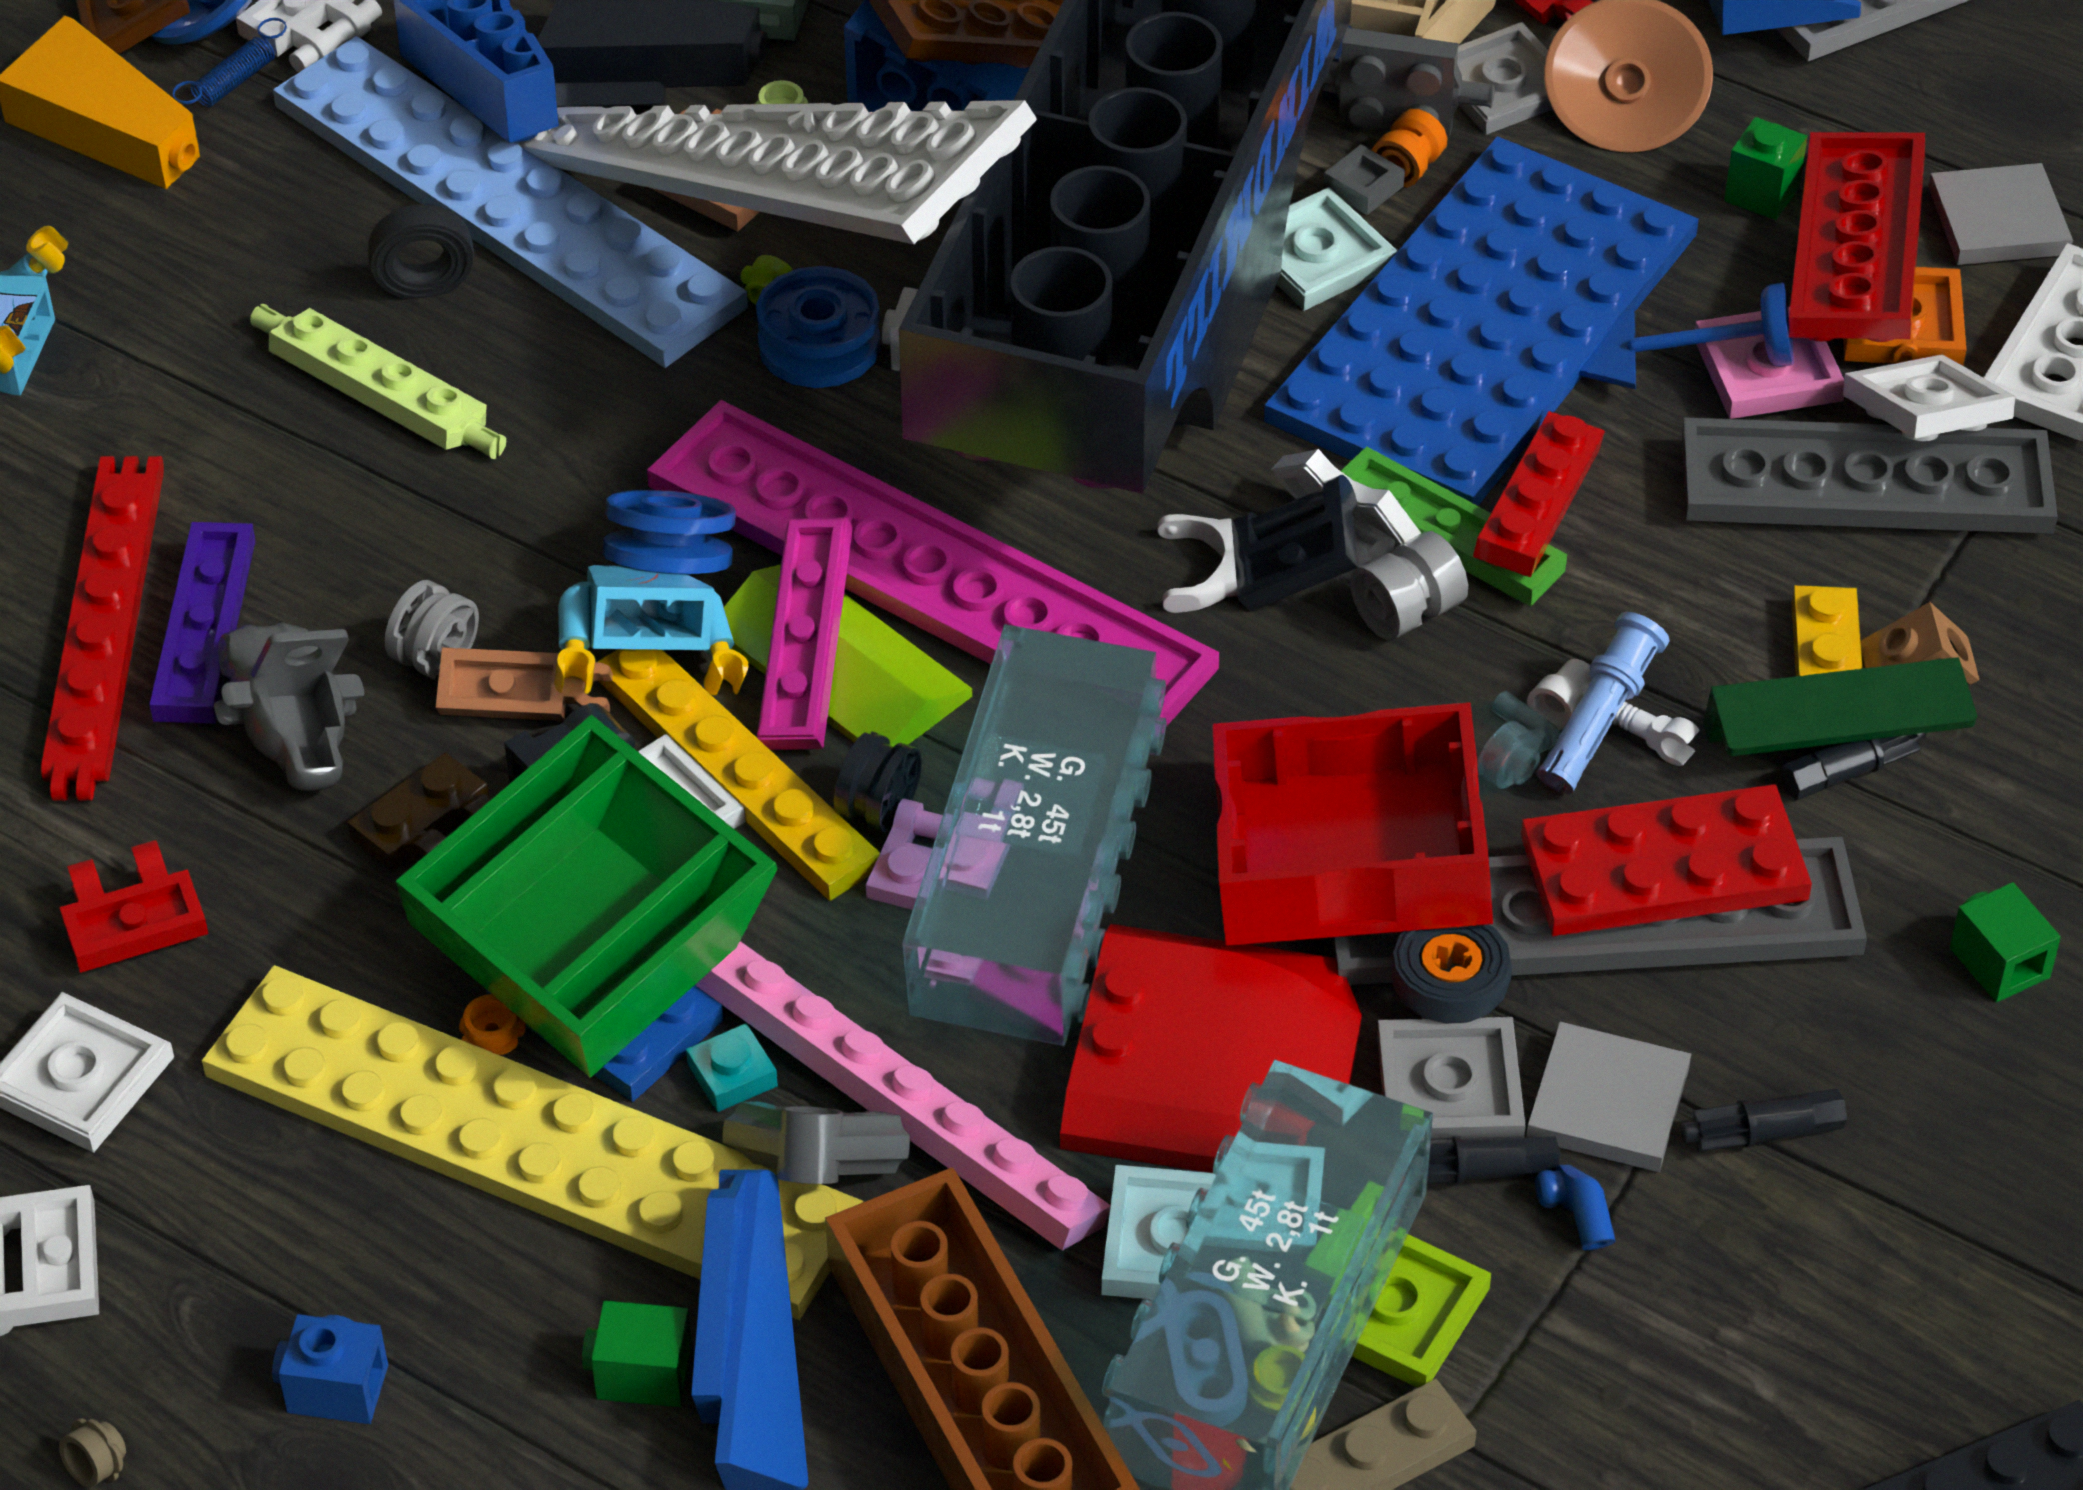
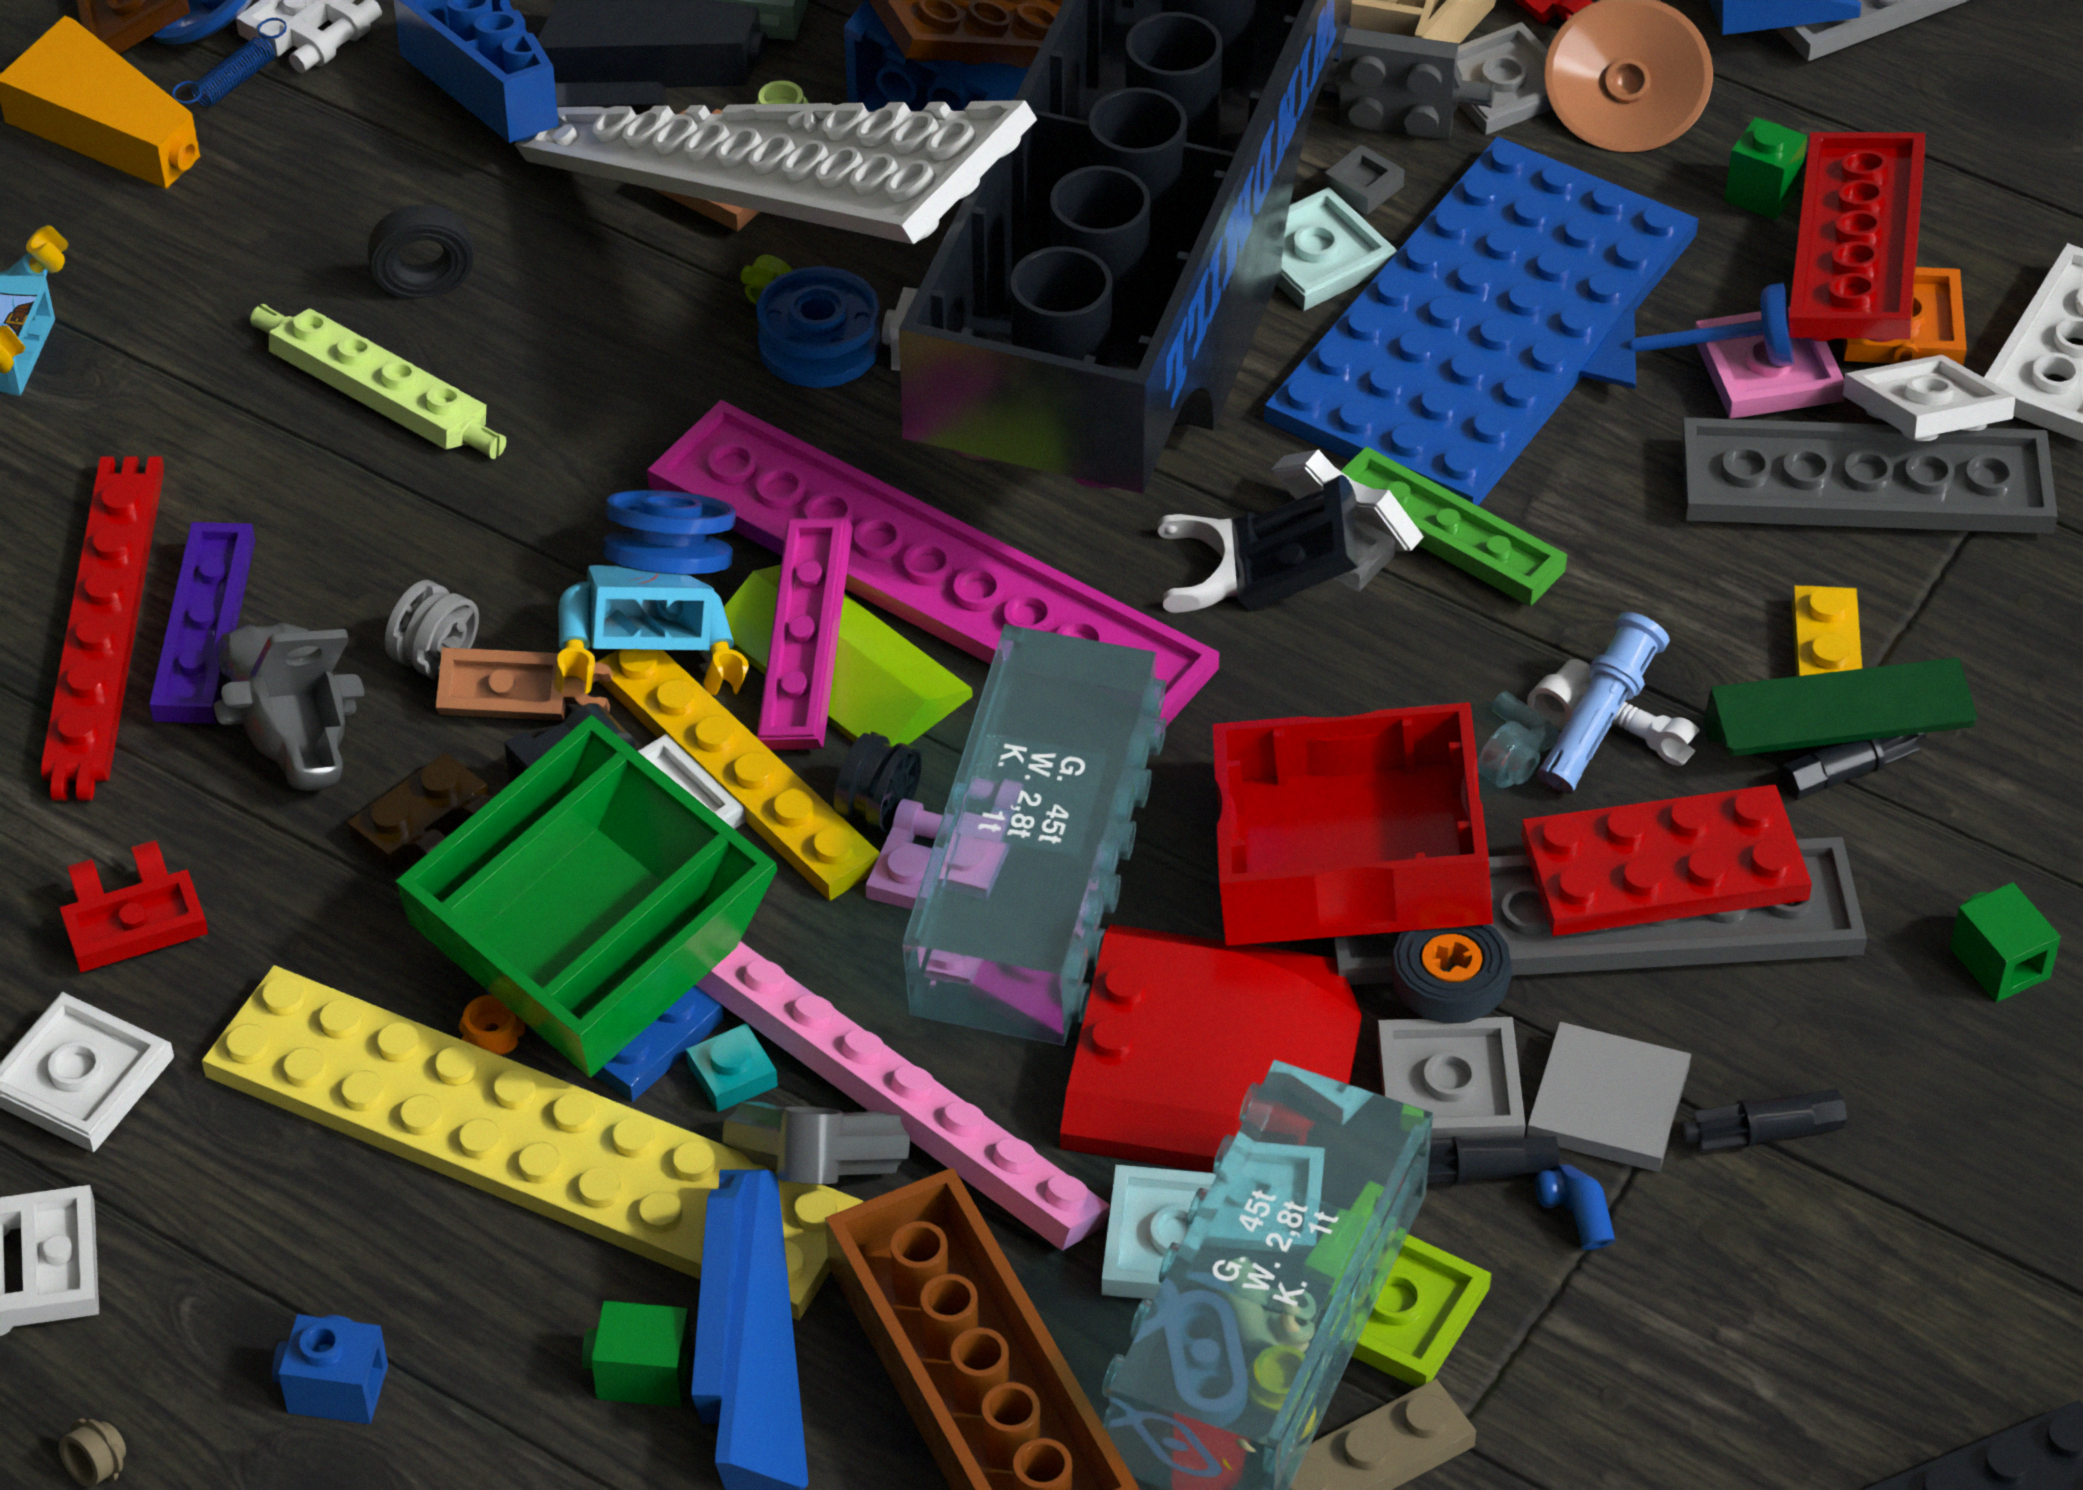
light blue plate [273,36,748,368] -> none
light grey wheel [1350,531,1468,640] -> none
orange wheel [1371,109,1447,188] -> none
red plate [1473,411,1605,578] -> none
medium nougat bracket [1860,602,1979,685] -> none
light grey tile [1928,163,2073,265] -> none

